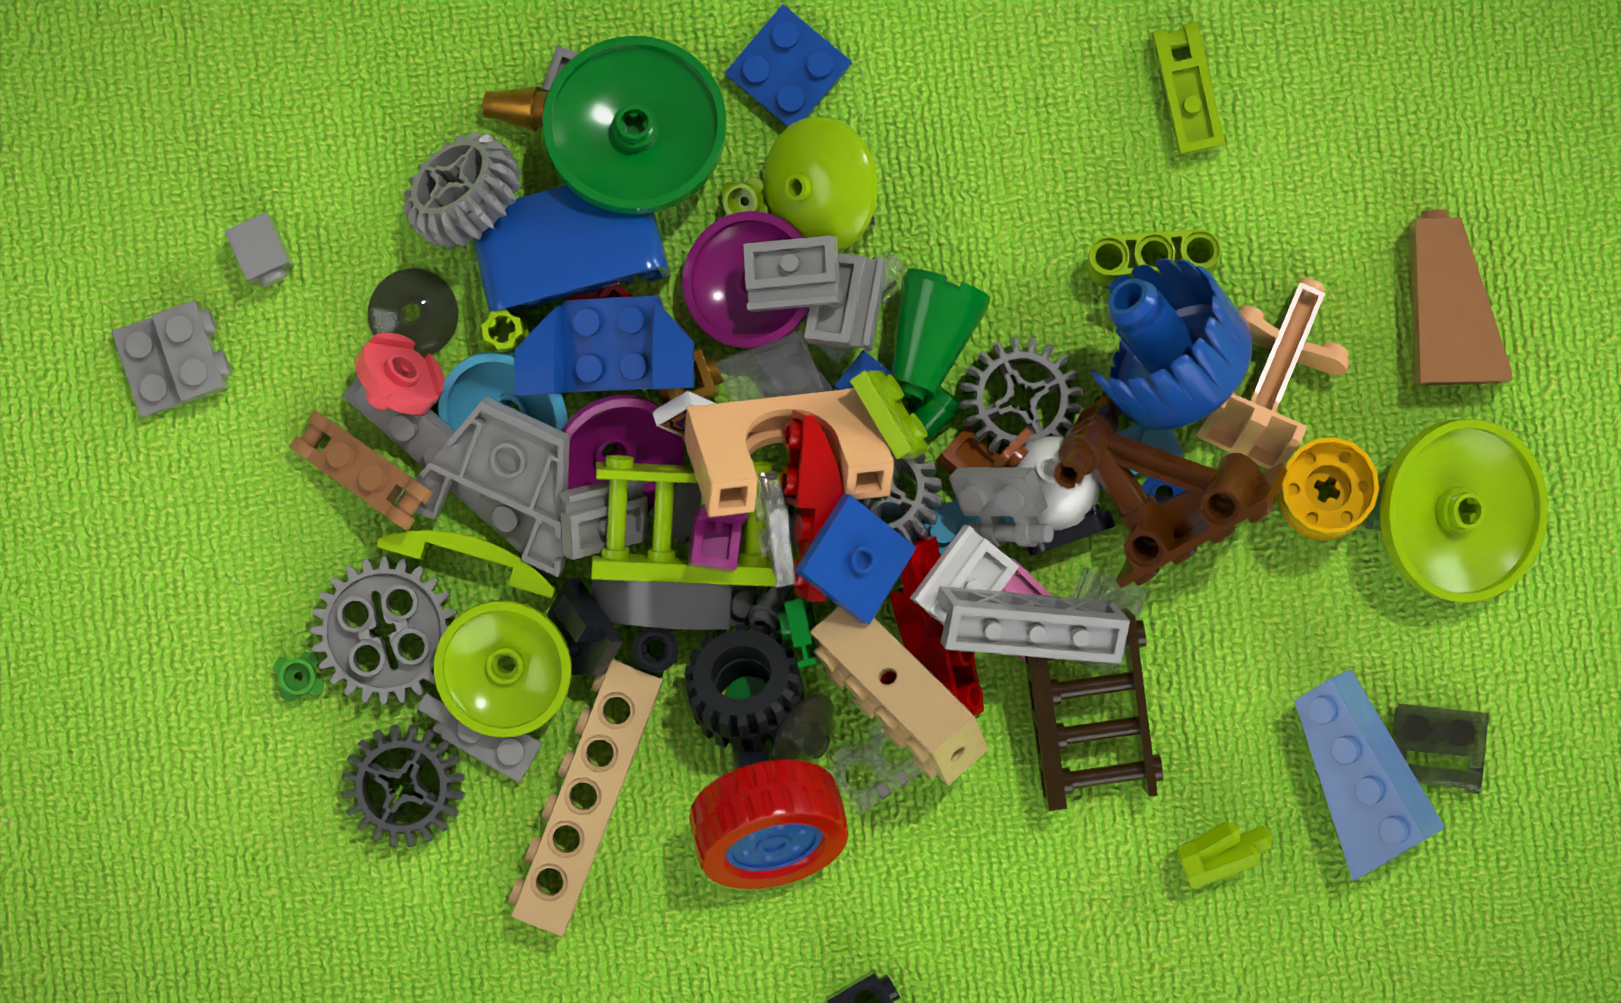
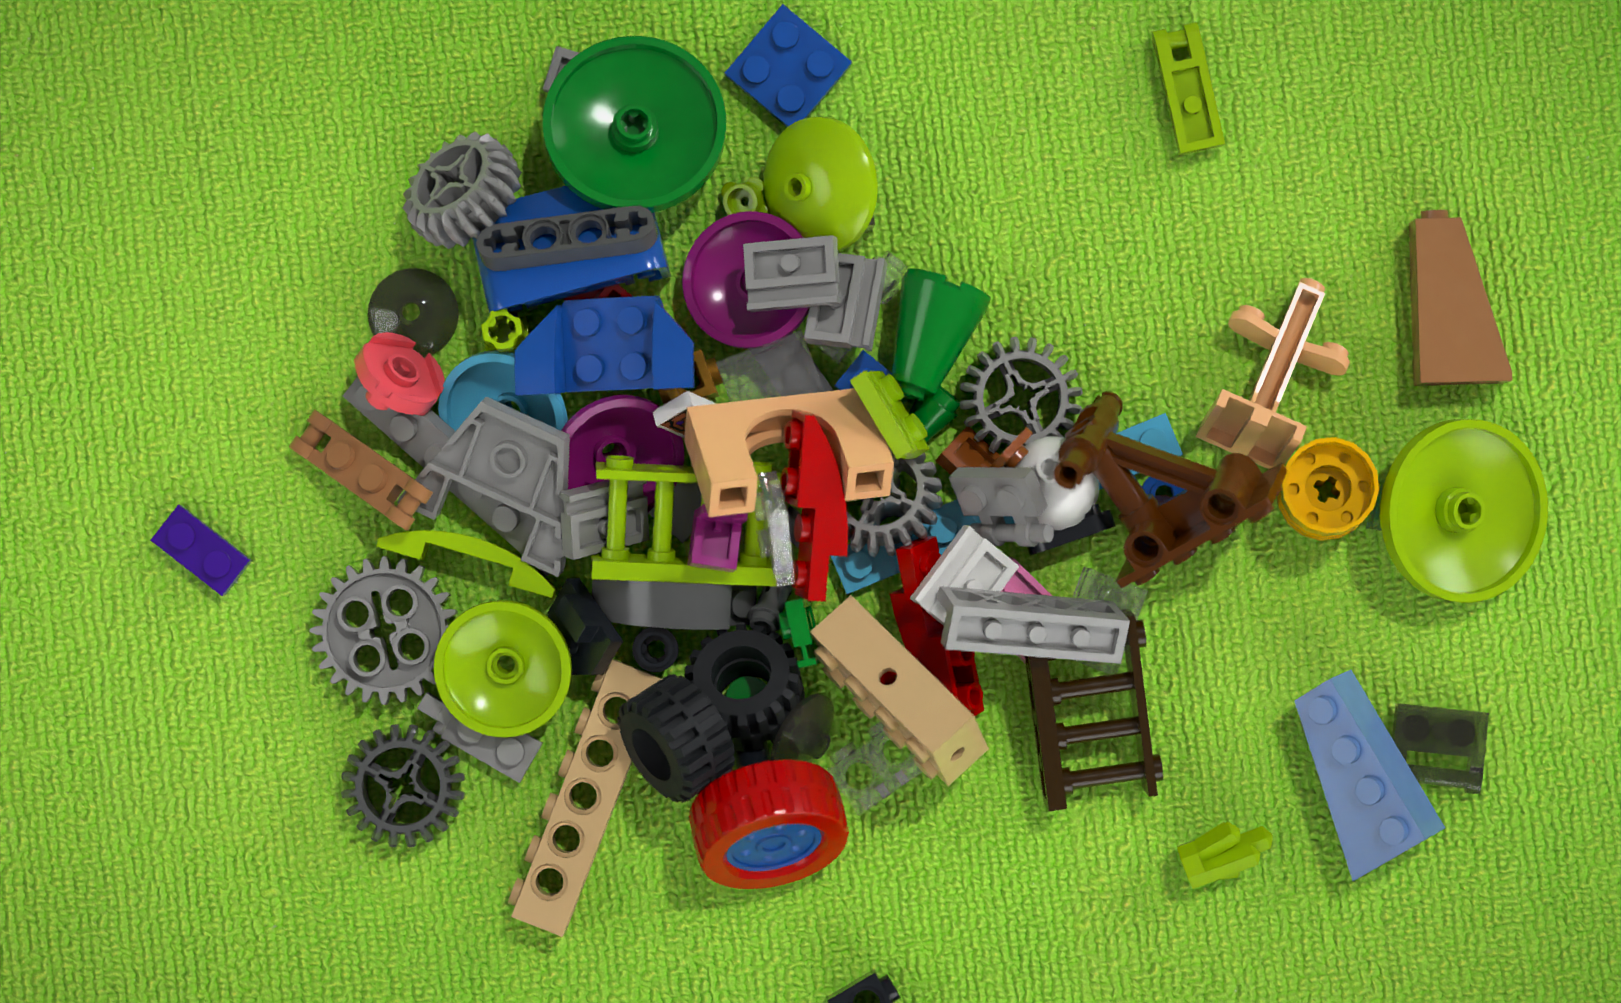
light grey plate [111,300,232,418] -> none
light grey brick [224,212,294,287] -> none
bright green plate [274,652,324,702] -> none
pearl gold cone [483,86,548,131] -> none
blue plate [795,494,916,624] -> none
lime beam [1086,229,1221,287] -> none
blue piece [1092,258,1252,430] -> none
none -> dark purple plate [151,504,253,596]
none -> dark grey beam [476,206,658,271]
none -> black tyre [618,674,735,803]

